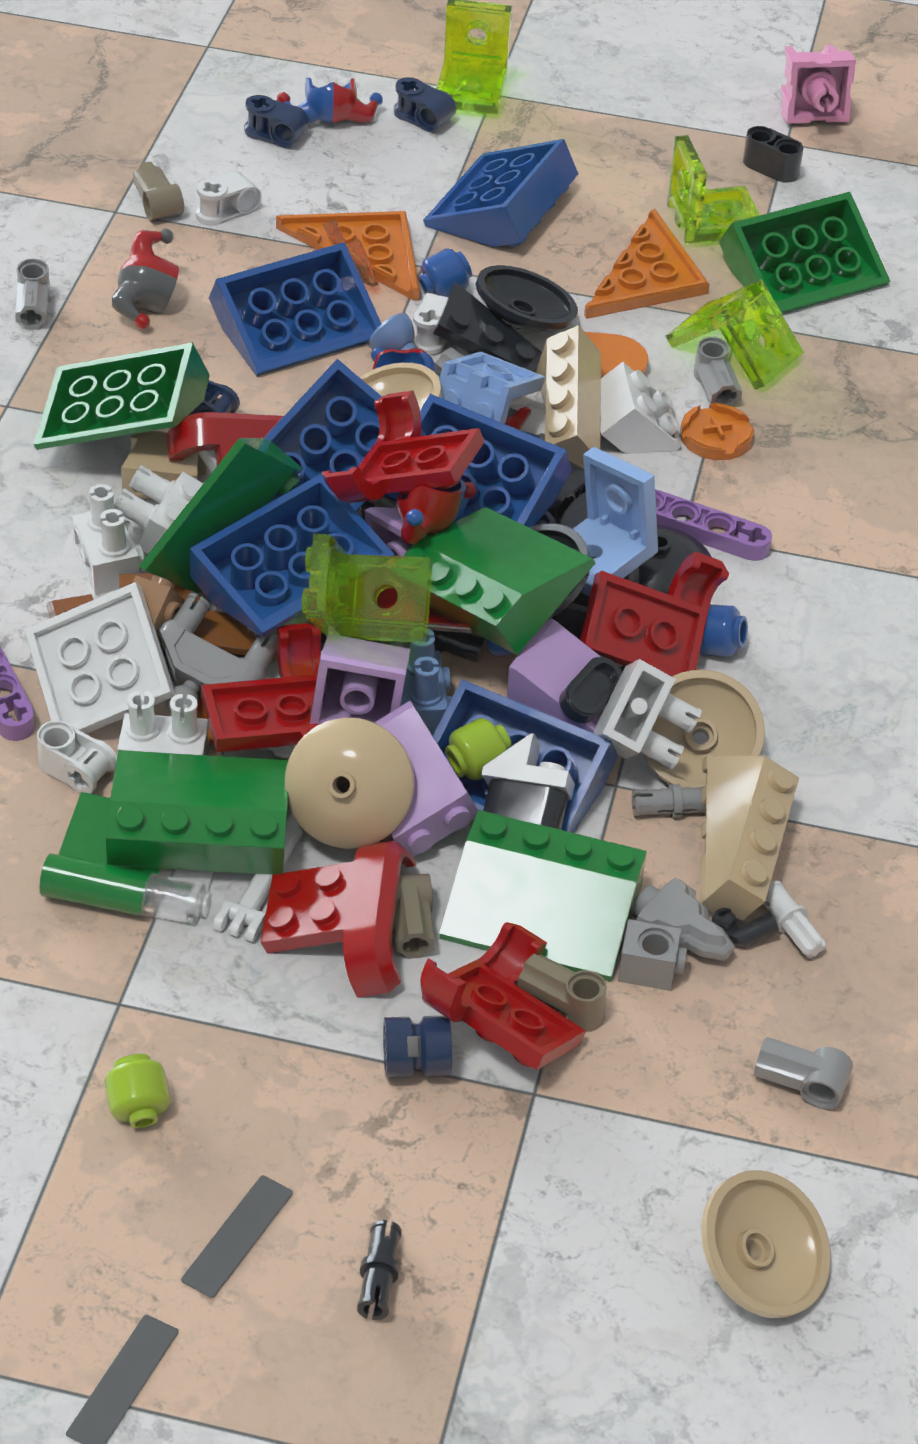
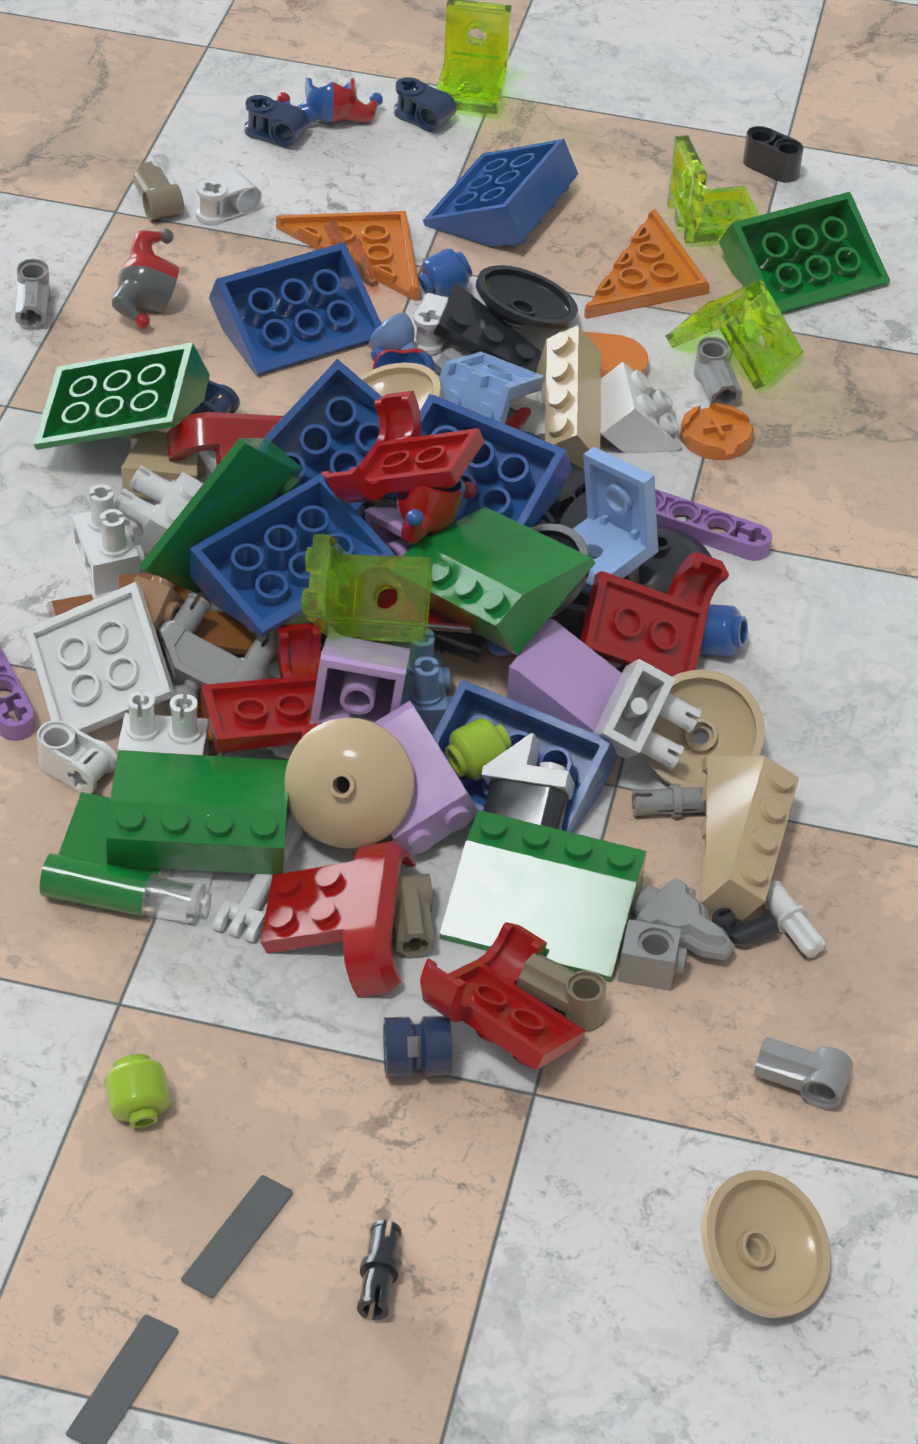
black tile [559,657,622,724] -> none
bright pink piece [781,45,856,124] -> none

